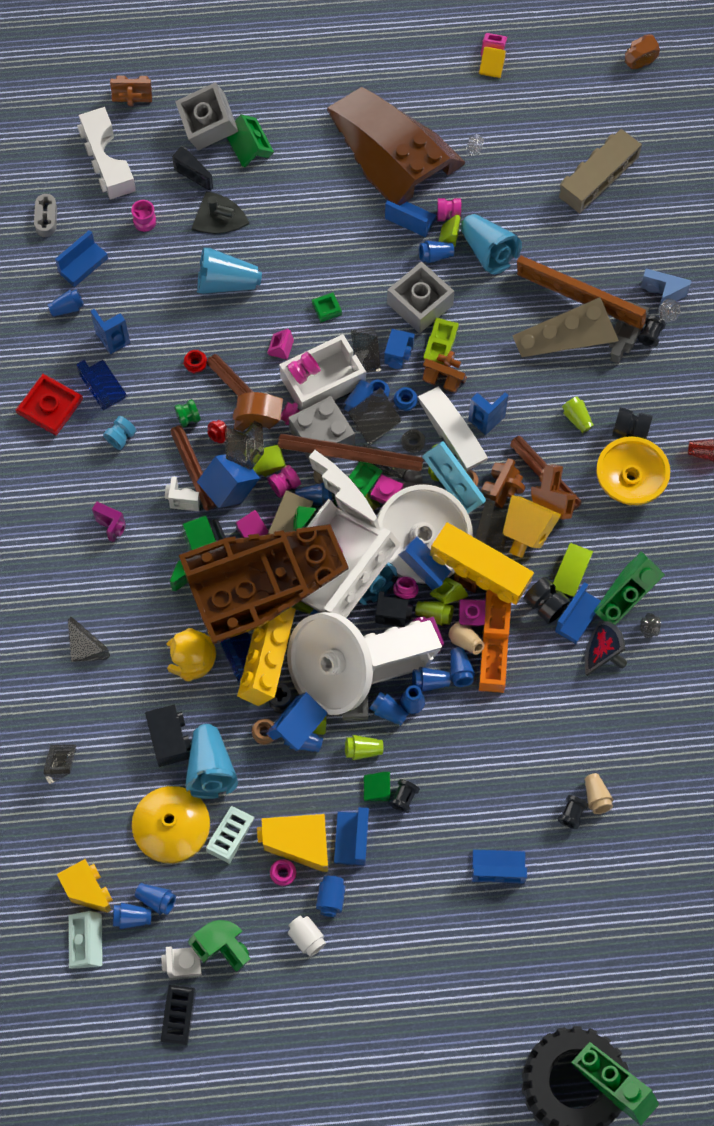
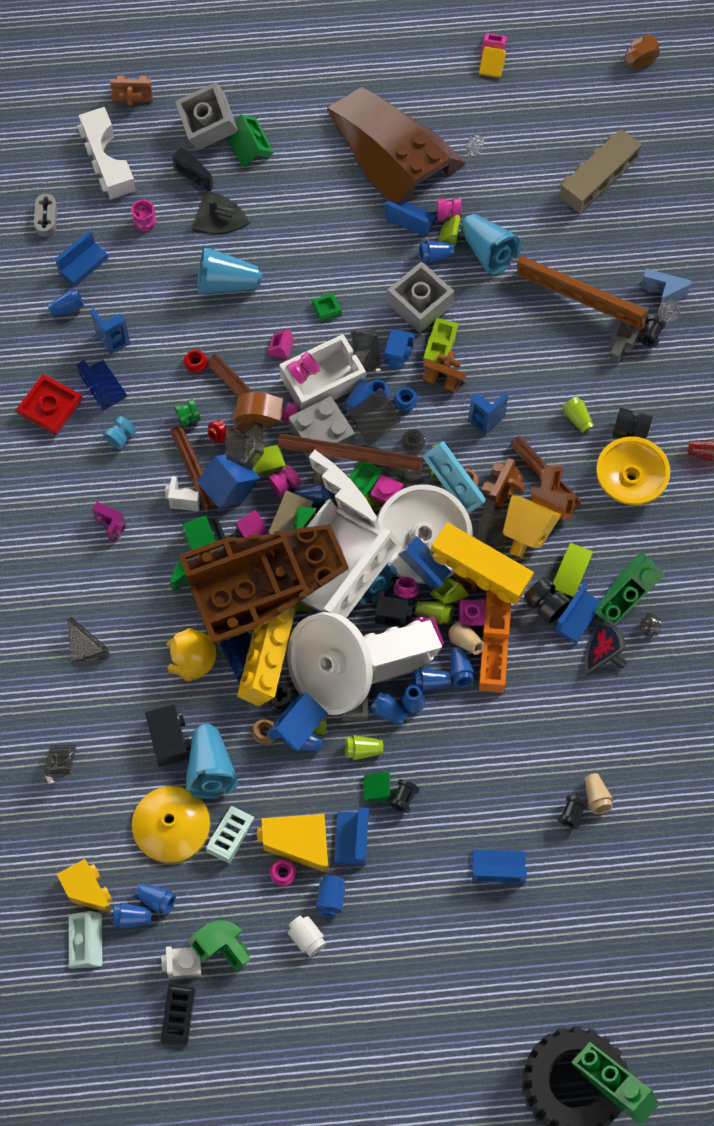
white slope [418,386,488,471] -> none
dark tan wing [512,298,619,357] -> none

